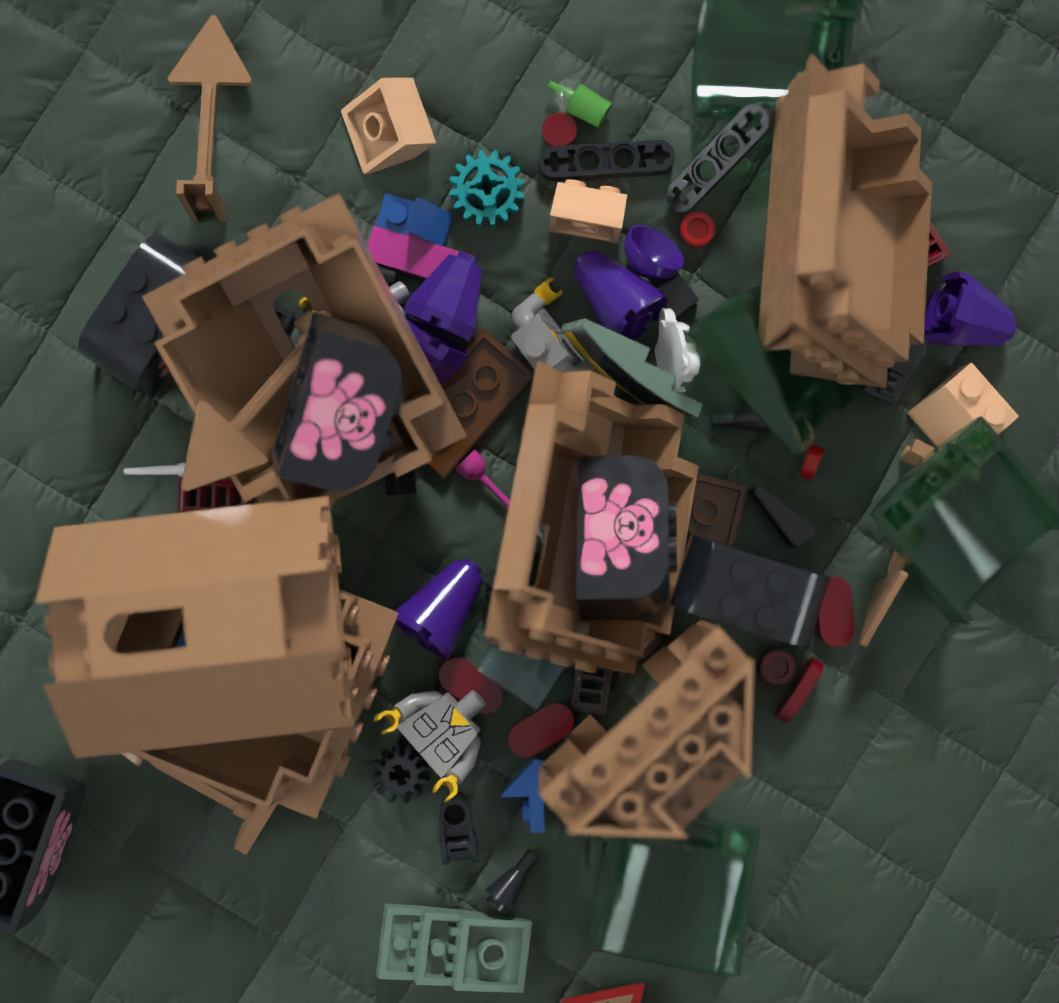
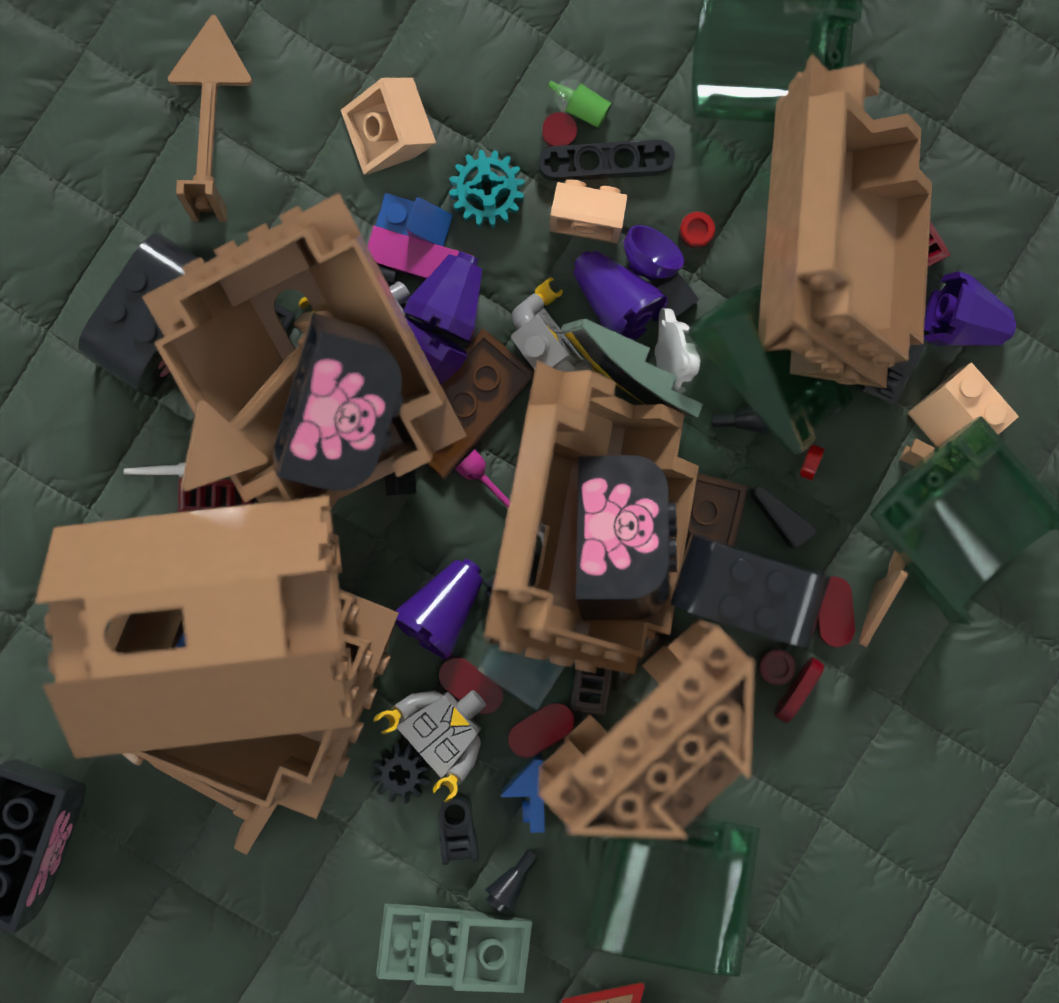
black beam [666,102,775,212] -> none

